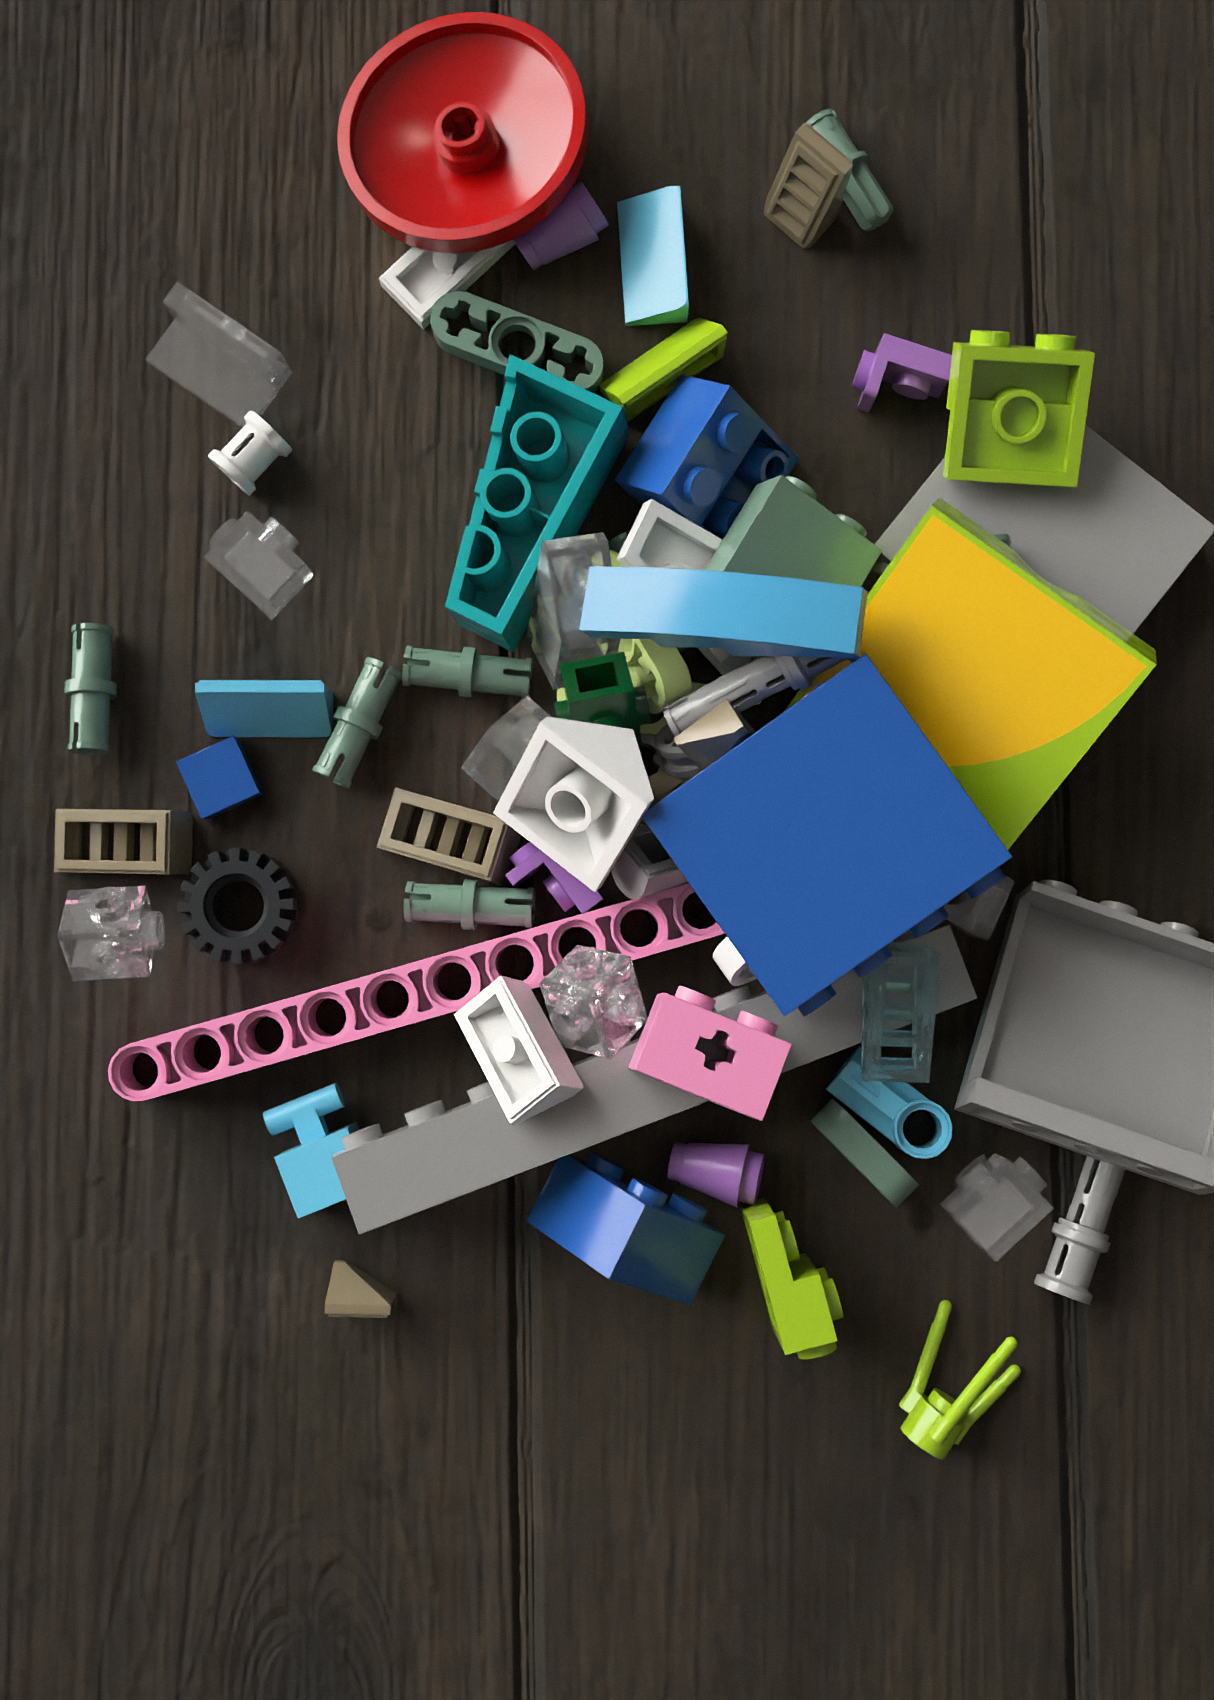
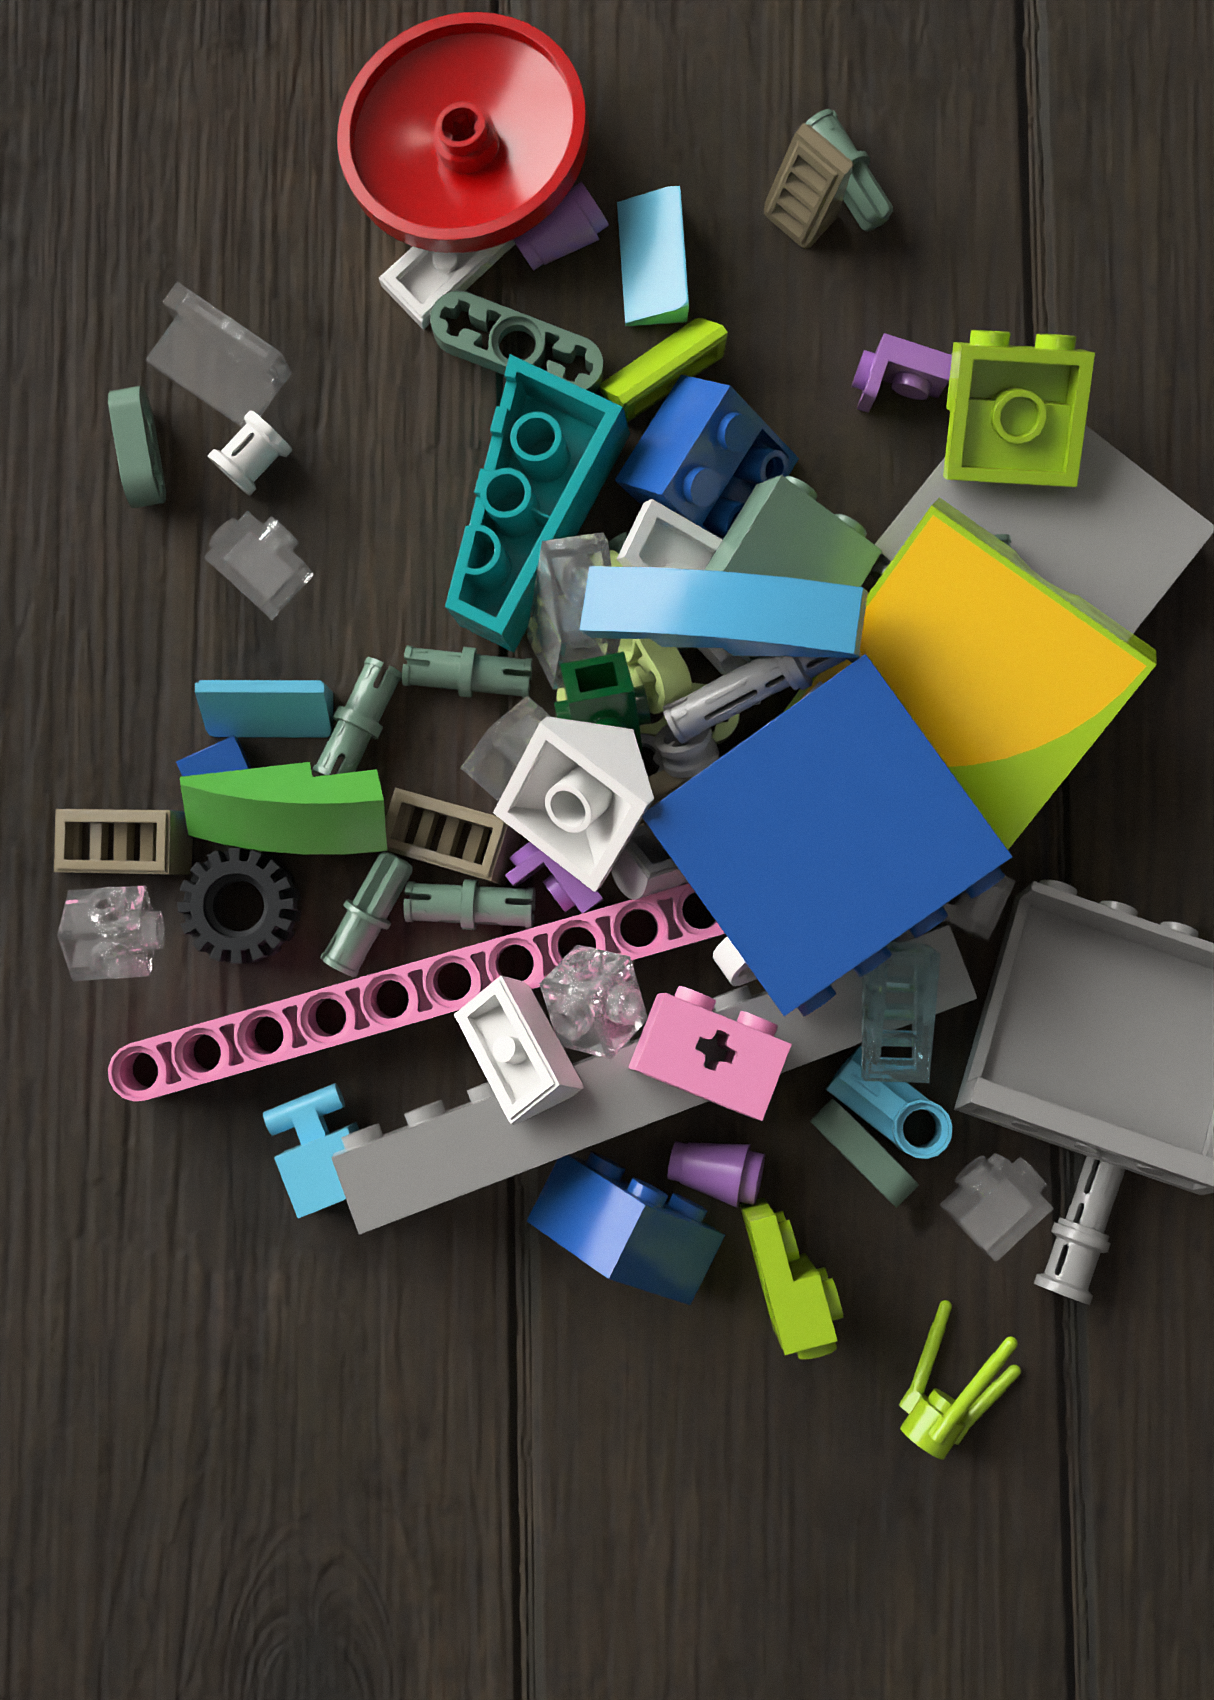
sand green pin [64,623,117,755] -> none
dark tan slope [325,1260,398,1318] -> none
dark tan slope [673,699,756,771] -> none
none -> sand green beam [108,386,166,509]
none -> bright green slope [180,762,387,855]
none -> sand green axle [320,851,413,977]

